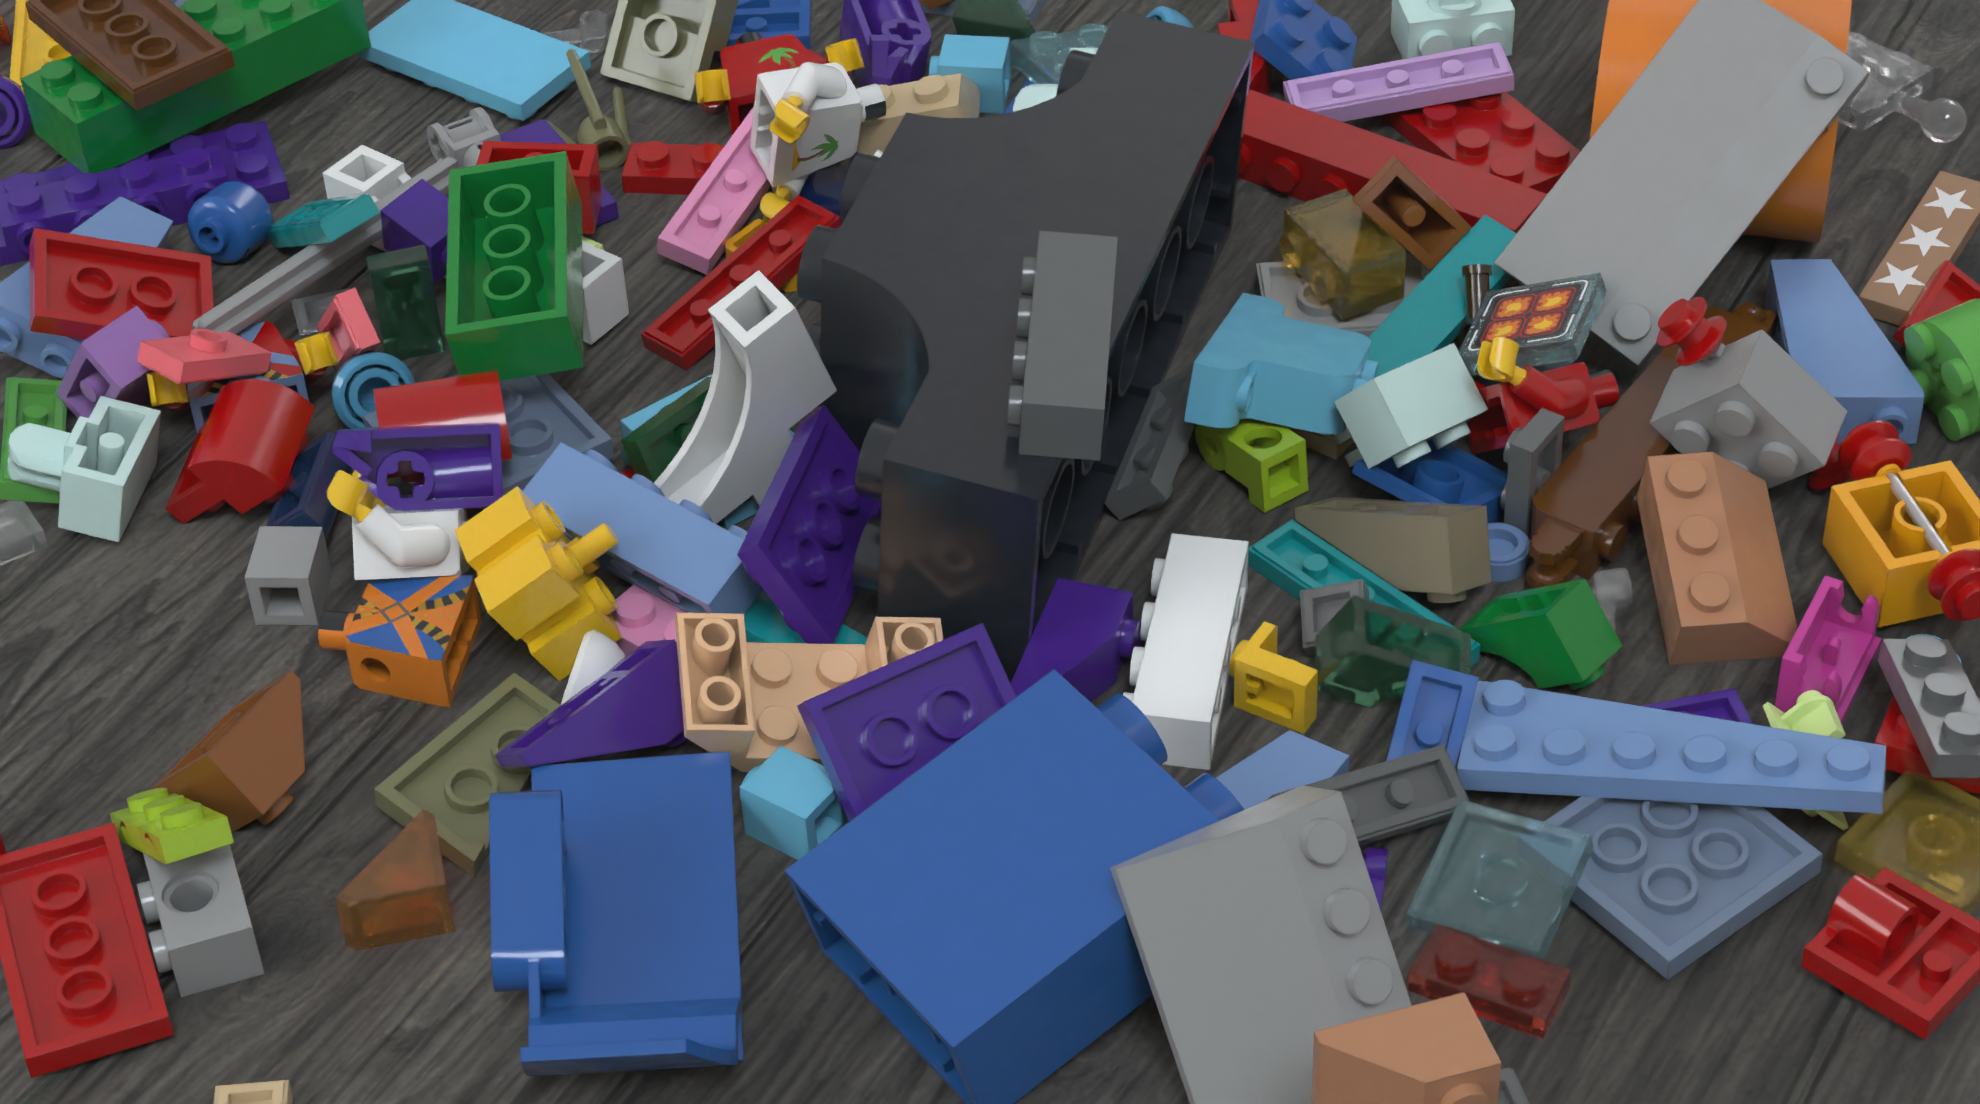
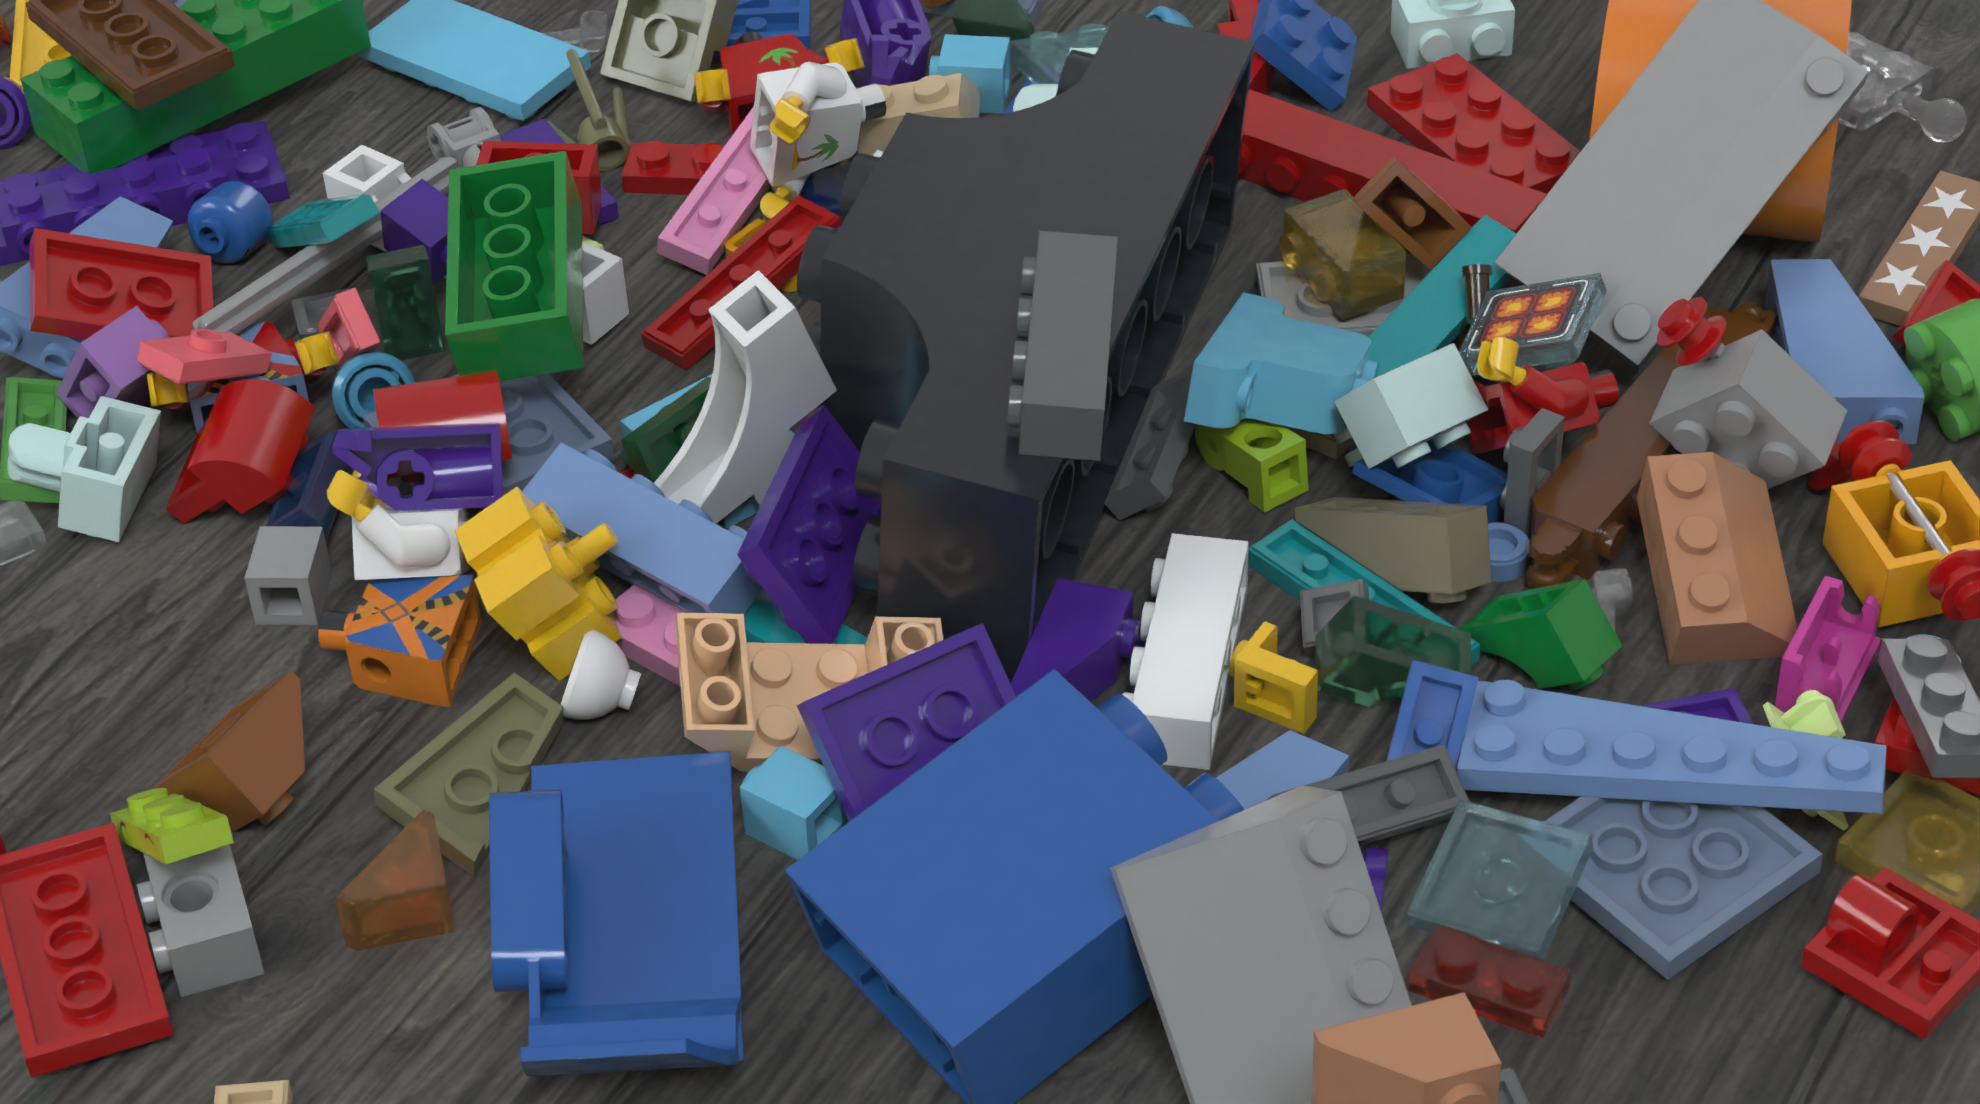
dark purple slope [494,639,687,767] -> none
lavender tile [1283,42,1514,122] -> none

